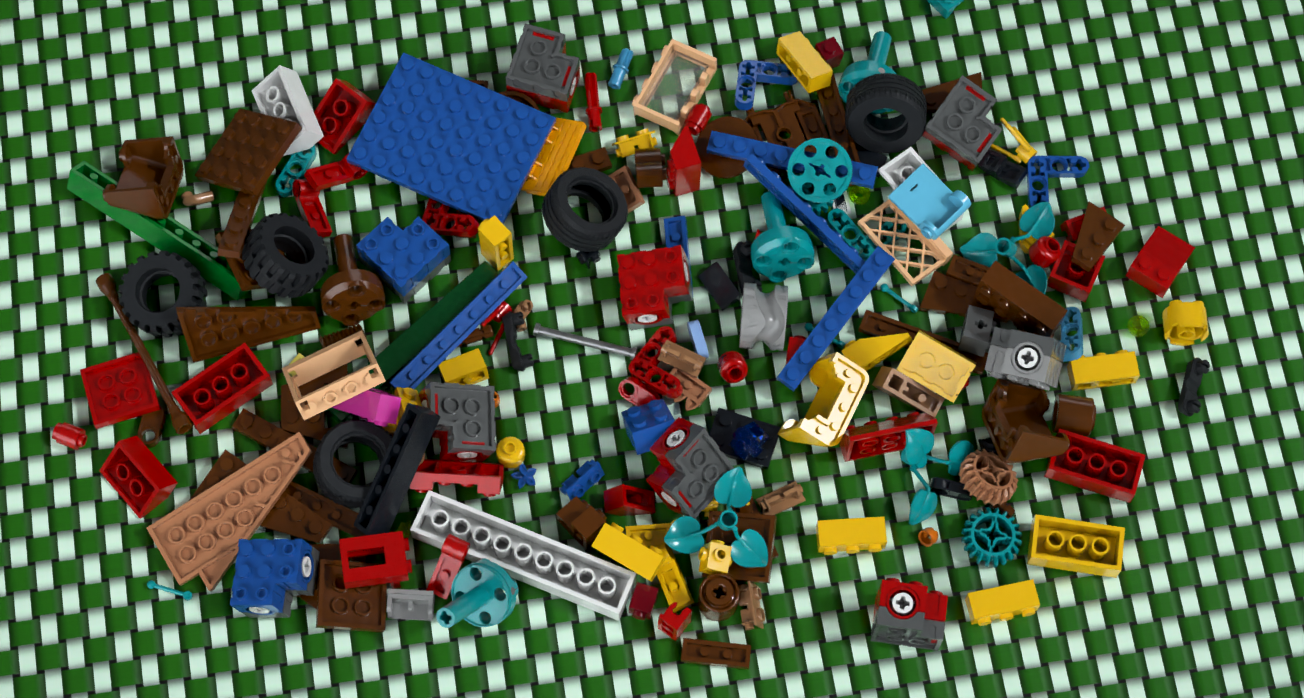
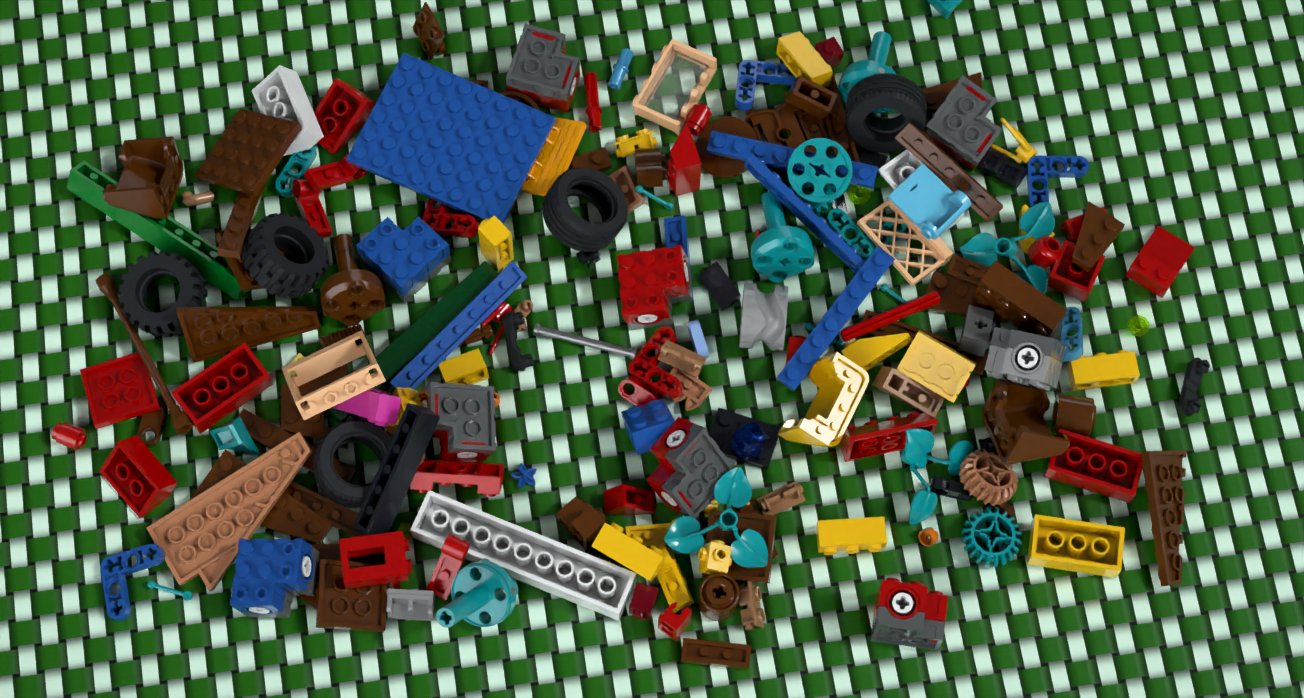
yellow head [496,436,525,469] -> none
blue hinge [560,459,605,501] -> none
red head [717,351,748,383] -> none
black piece [733,241,762,296] -> none
yellow brick [965,579,1040,626] -> none
yellow brick [1162,300,1209,346] -> none
none -> blue beam [101,544,165,621]
none -> teal slope [210,416,260,455]
none -> reddish brown hinge [413,2,446,60]
none -> teal hinge [635,185,674,210]
none -> reddish brown brick [785,75,838,120]
none -> red axle [840,291,941,342]
none -> reddish brown plate [895,121,1003,222]
none -> reddish brown wing [1141,450,1186,586]

